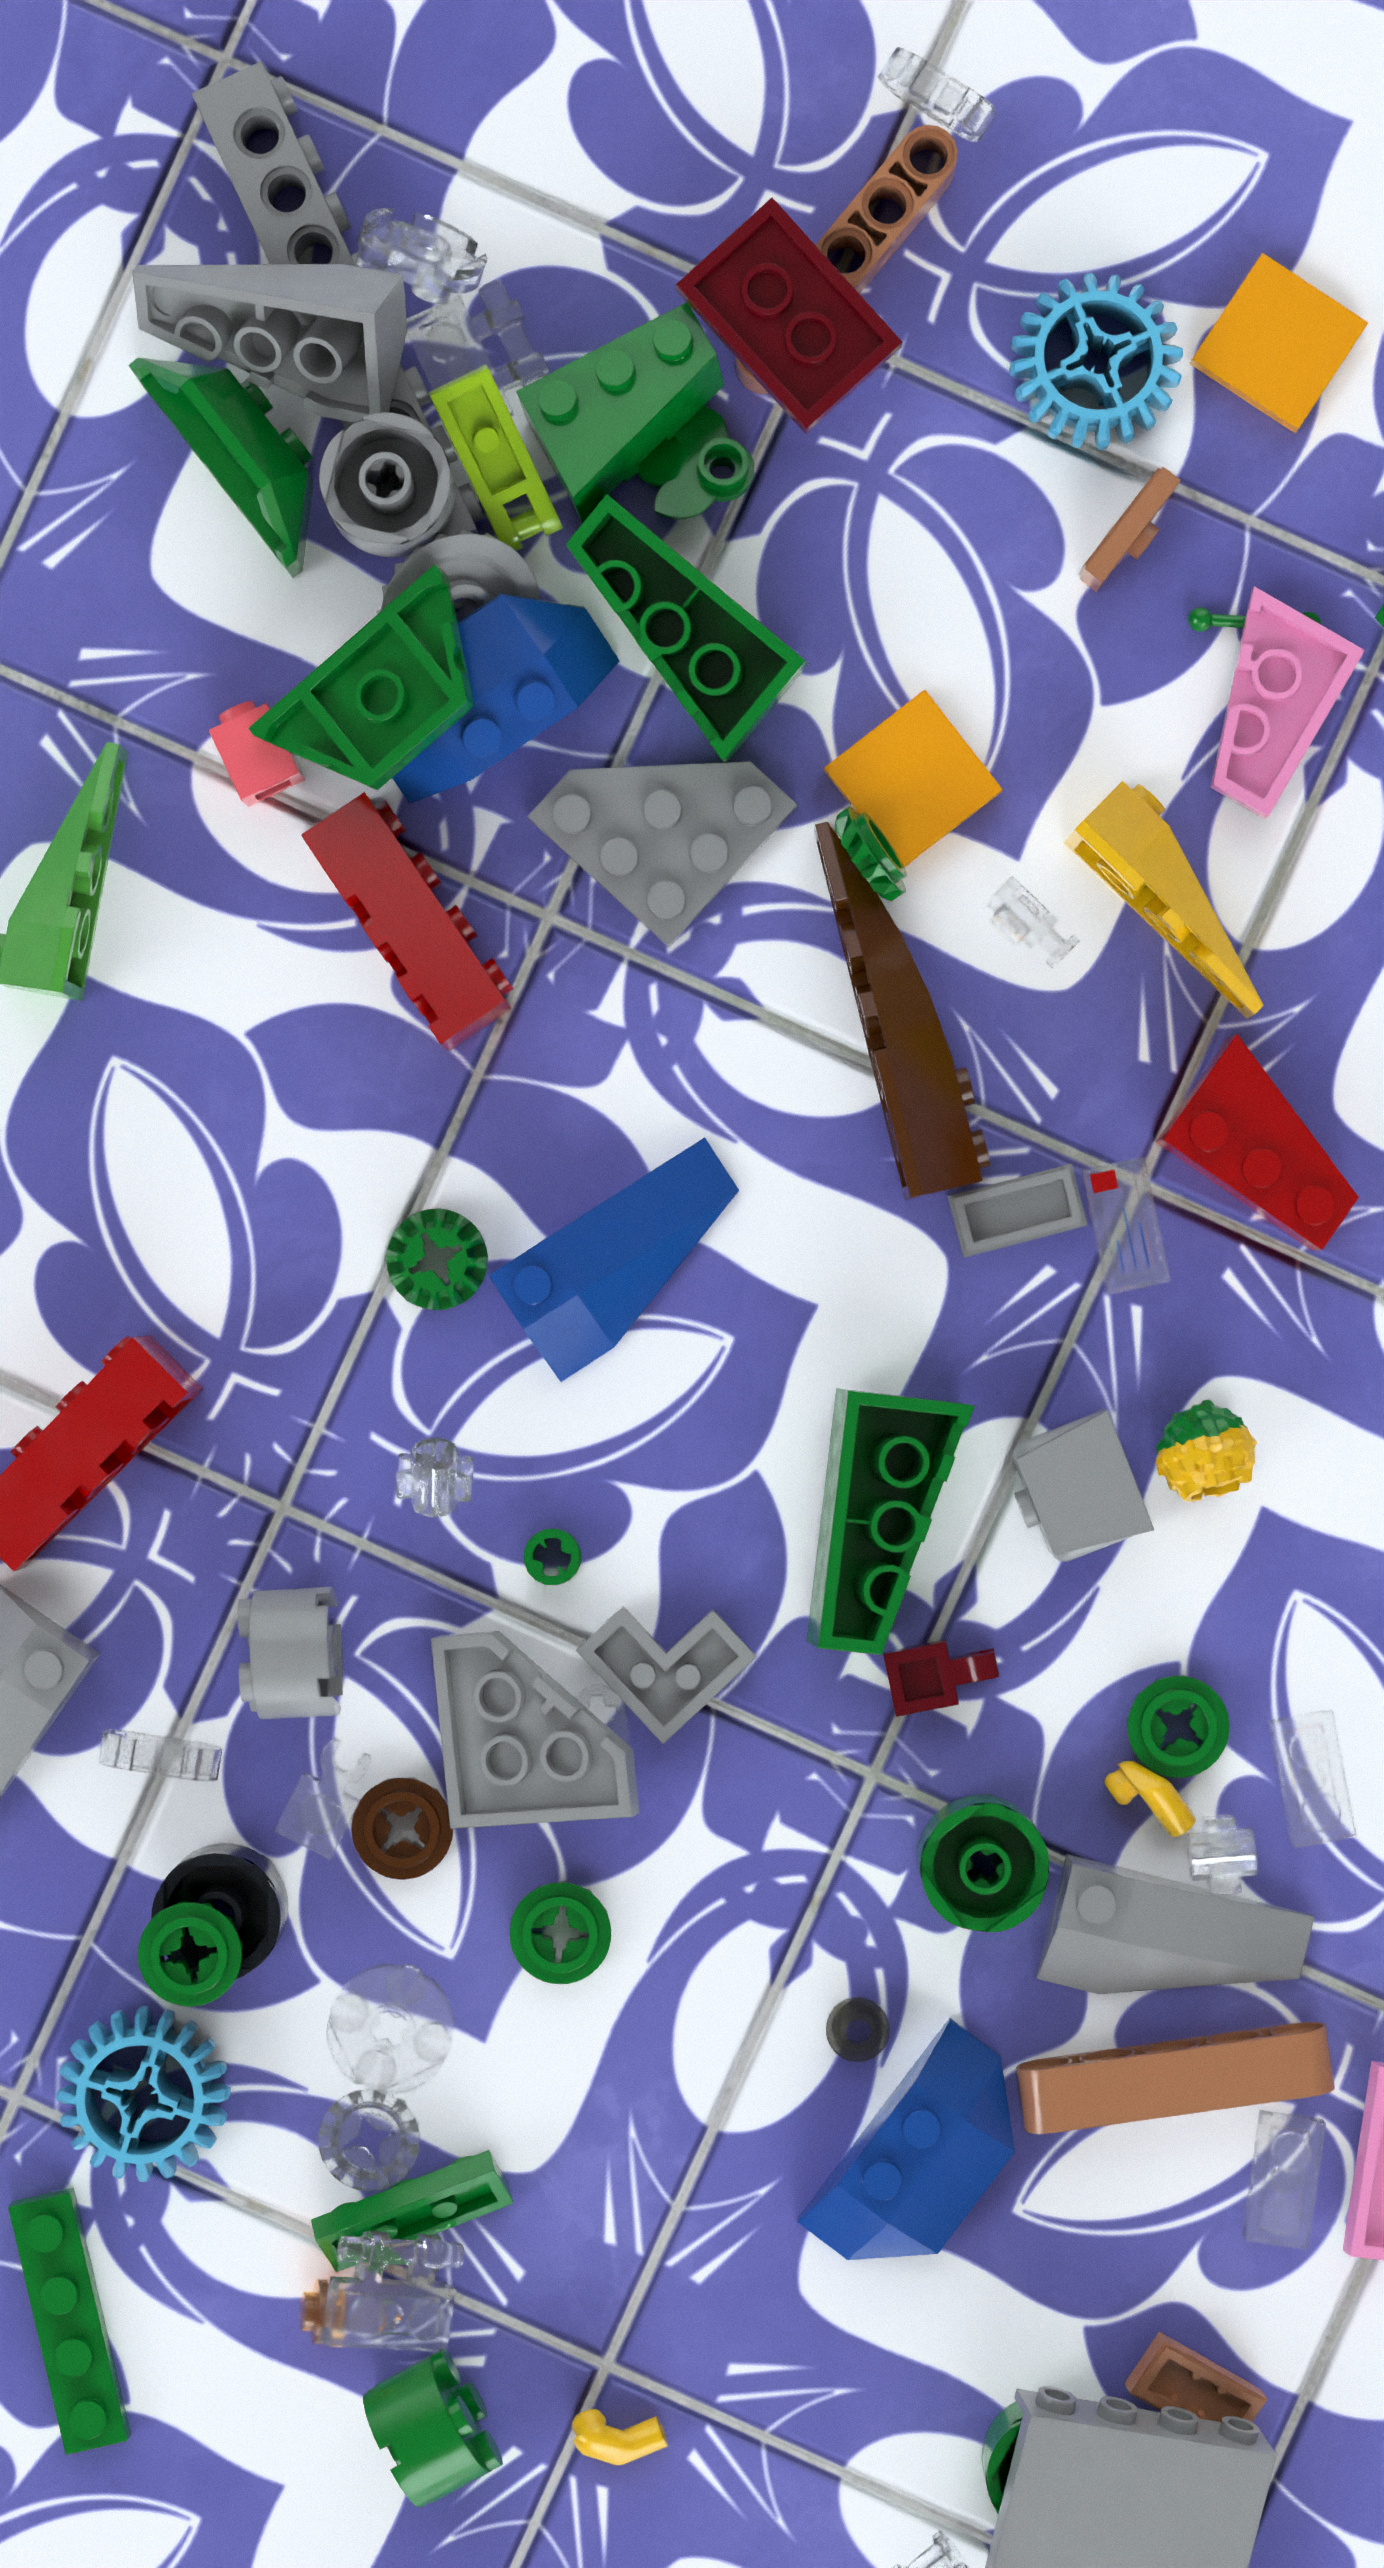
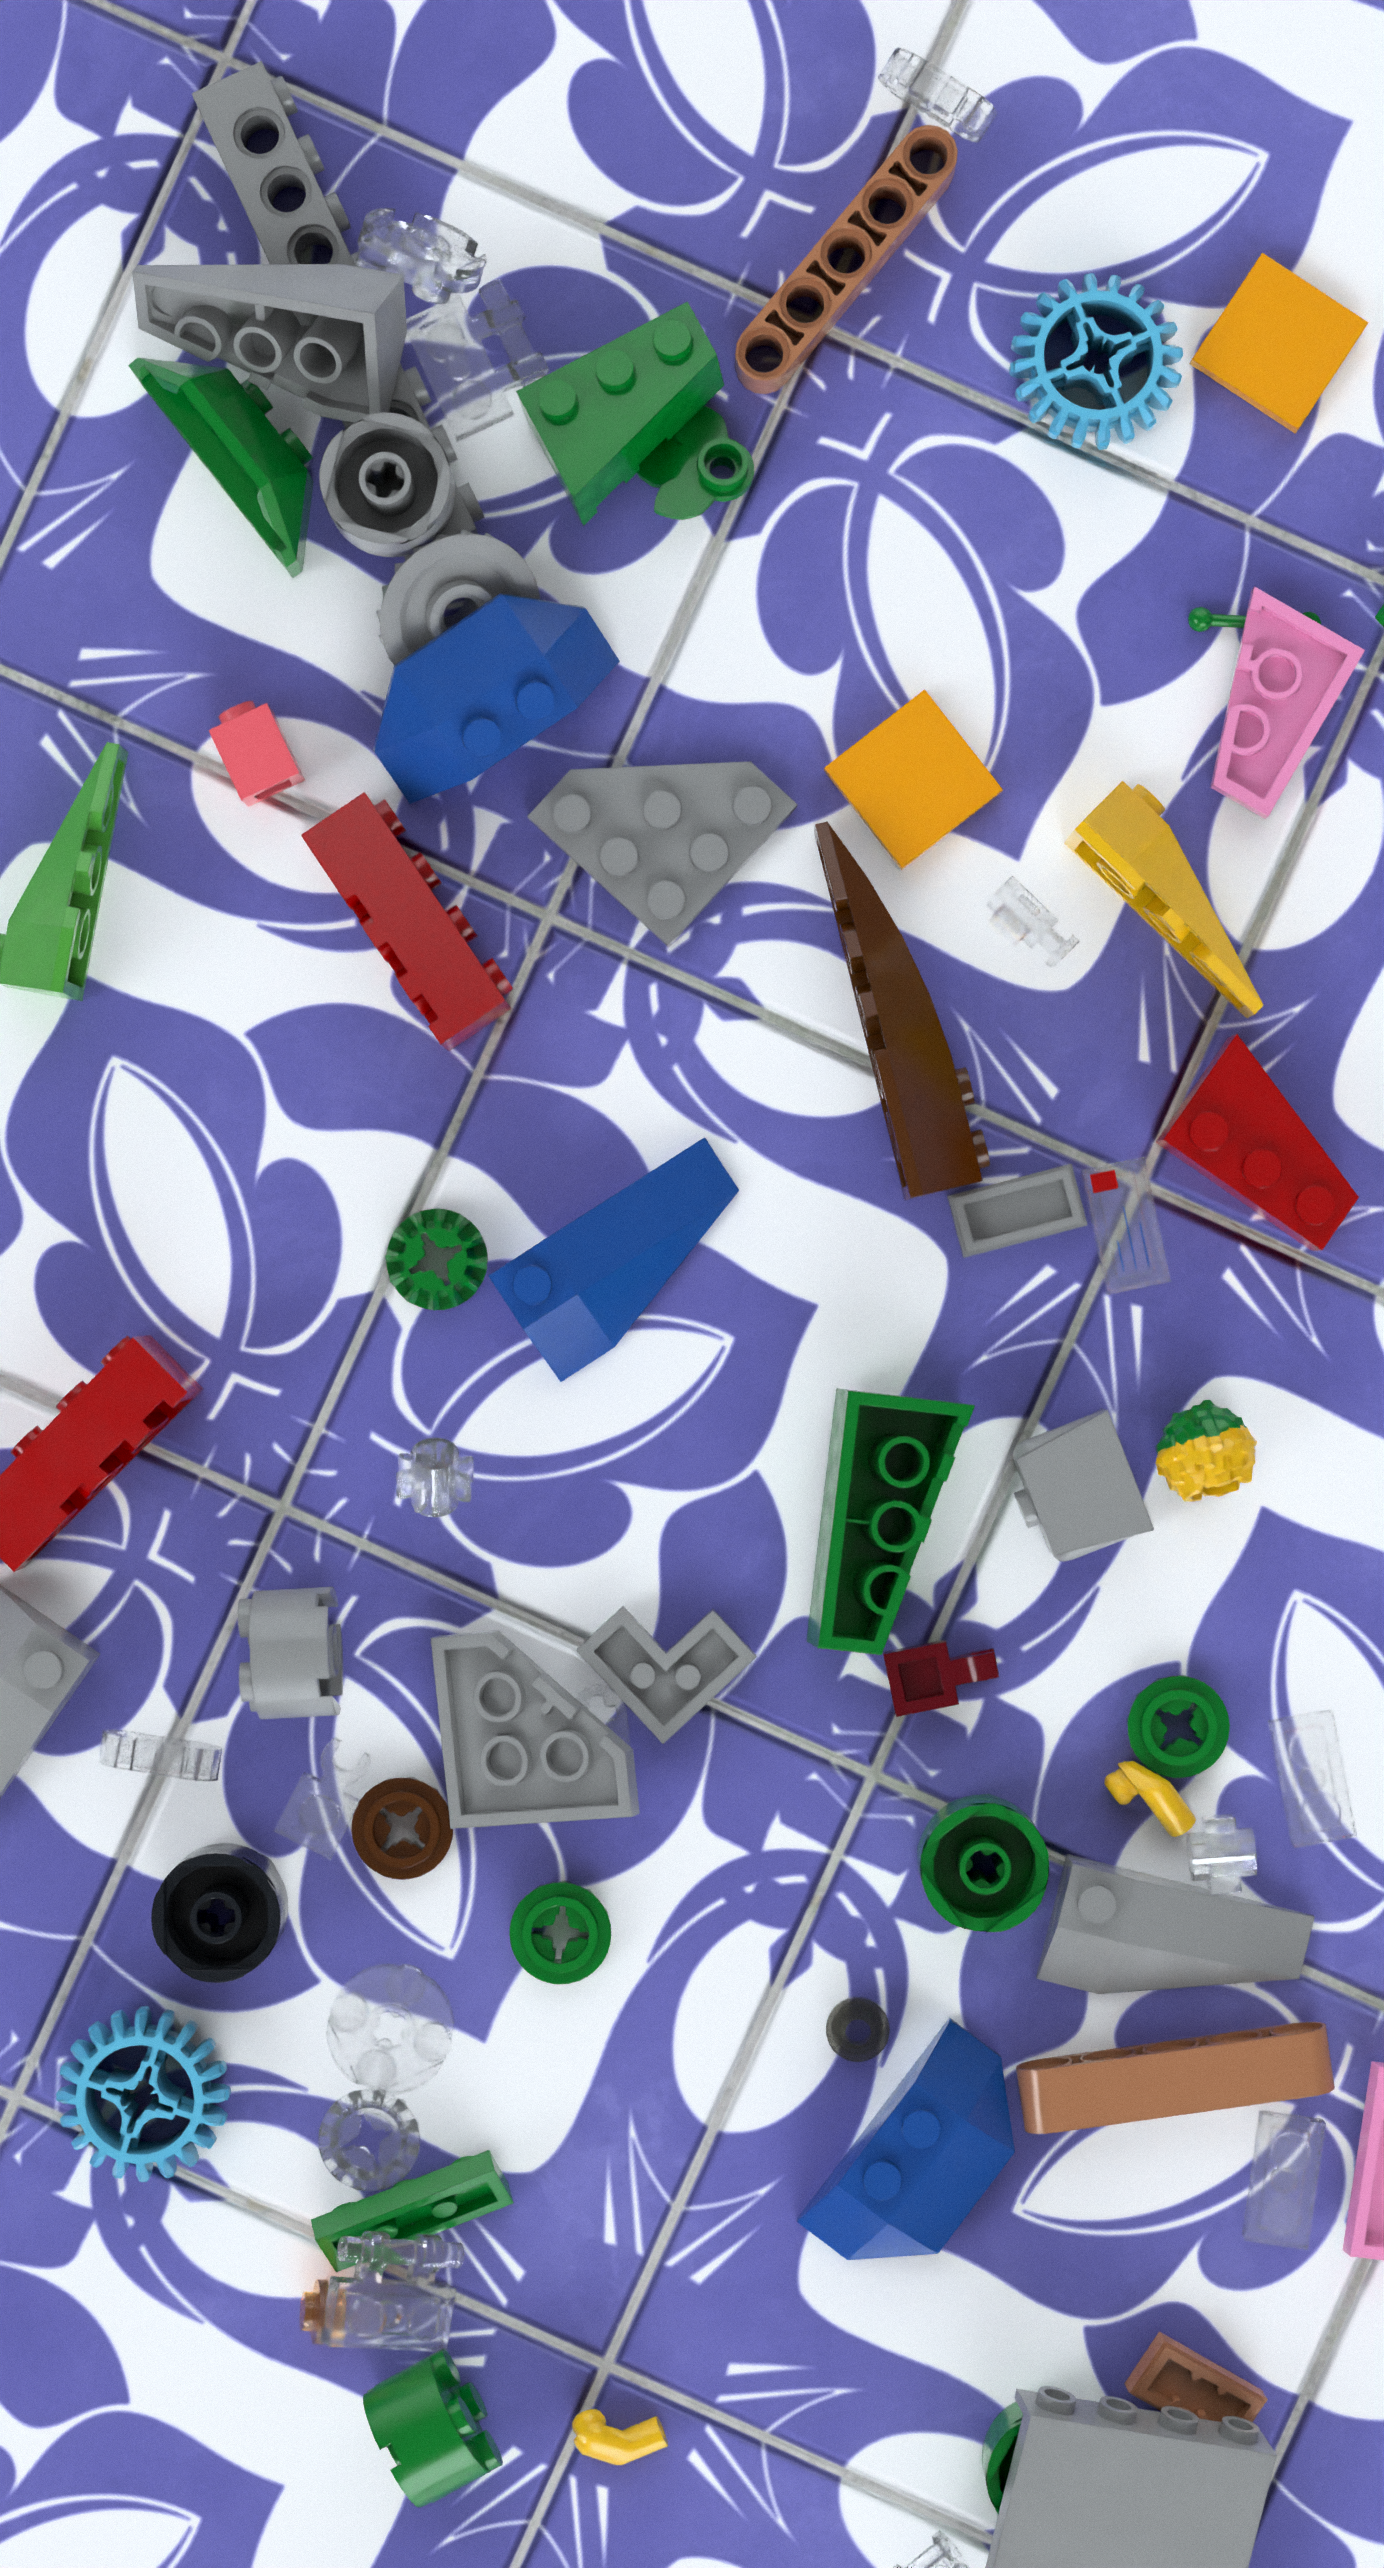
green plate [8,2187,131,2455] -> none
green gear [138,1901,243,2007] -> none
green wing [248,564,475,791] -> none
lime plate [428,364,563,551] -> none
green bush [524,1529,581,1585] -> none
green wedge [565,494,810,762] -> none
dark red plate [676,198,903,434] -> none
green gear [835,807,907,902] -> none
nougat plate [1079,467,1181,593] -> none

